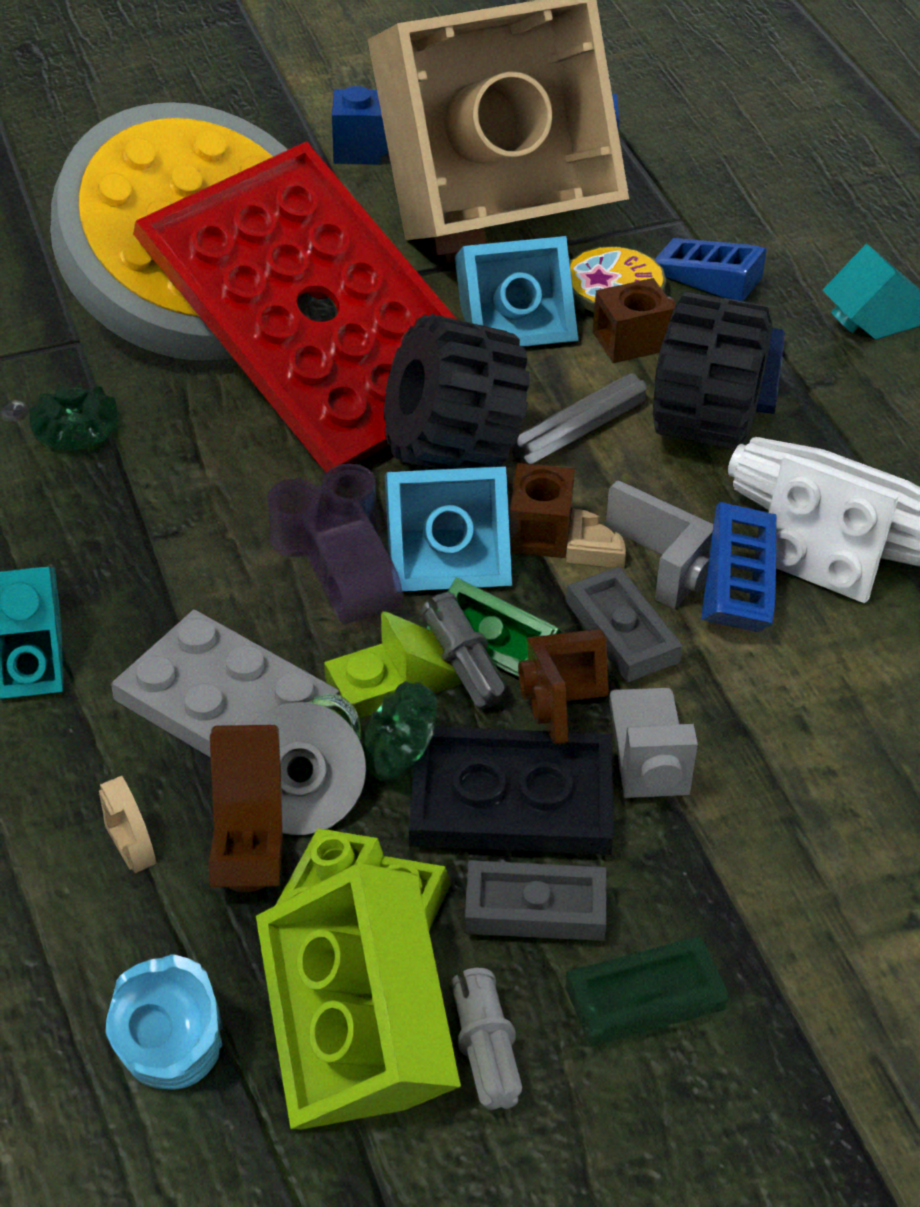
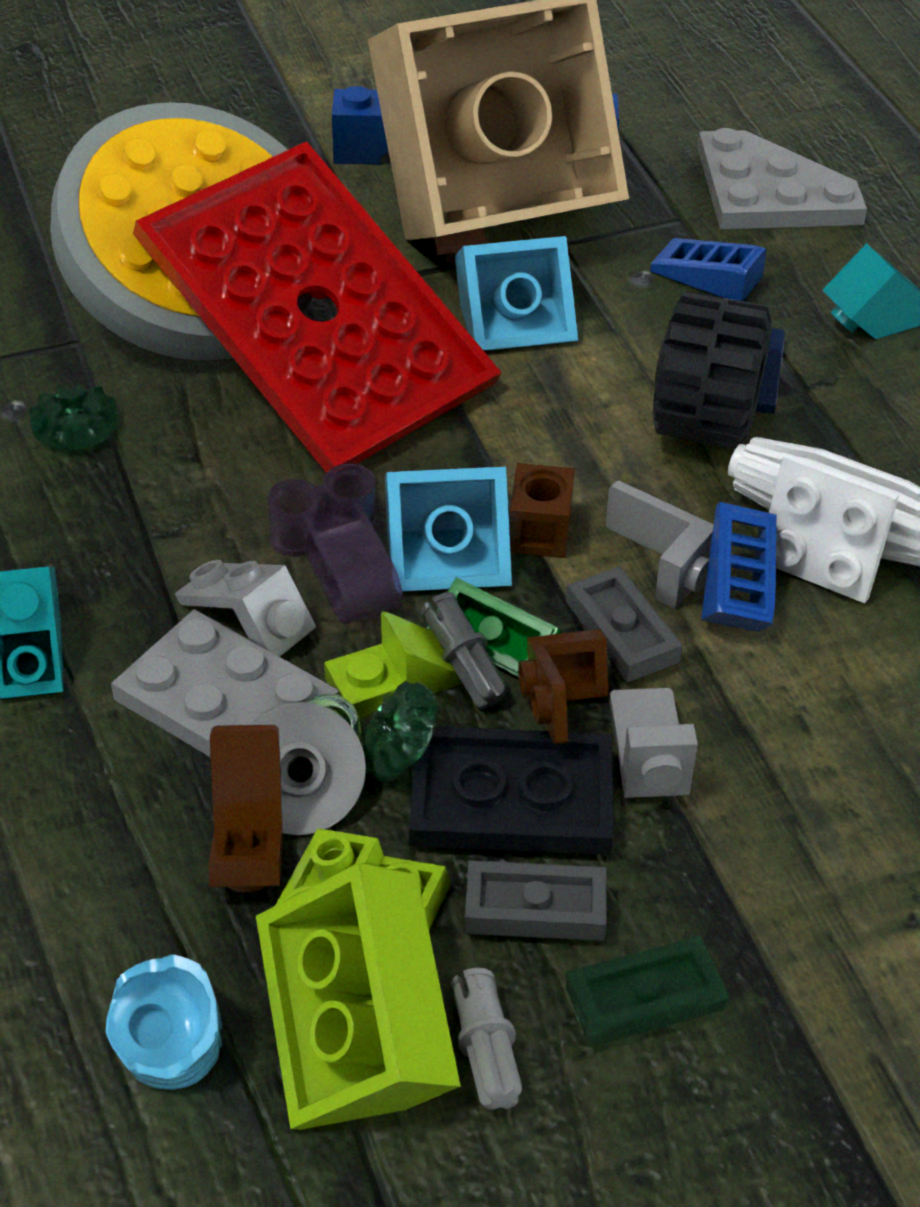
tan tile [99,776,156,873] -> none
black wheel [384,314,529,470] -> none
light grey axle [512,373,647,464] -> none
tan tile [566,508,626,569] -> none
tile [569,246,666,314] -> none
reddish brown brick [592,278,676,363] -> none
none -> light grey bracket [175,560,316,657]
none -> light grey plate [697,128,867,229]

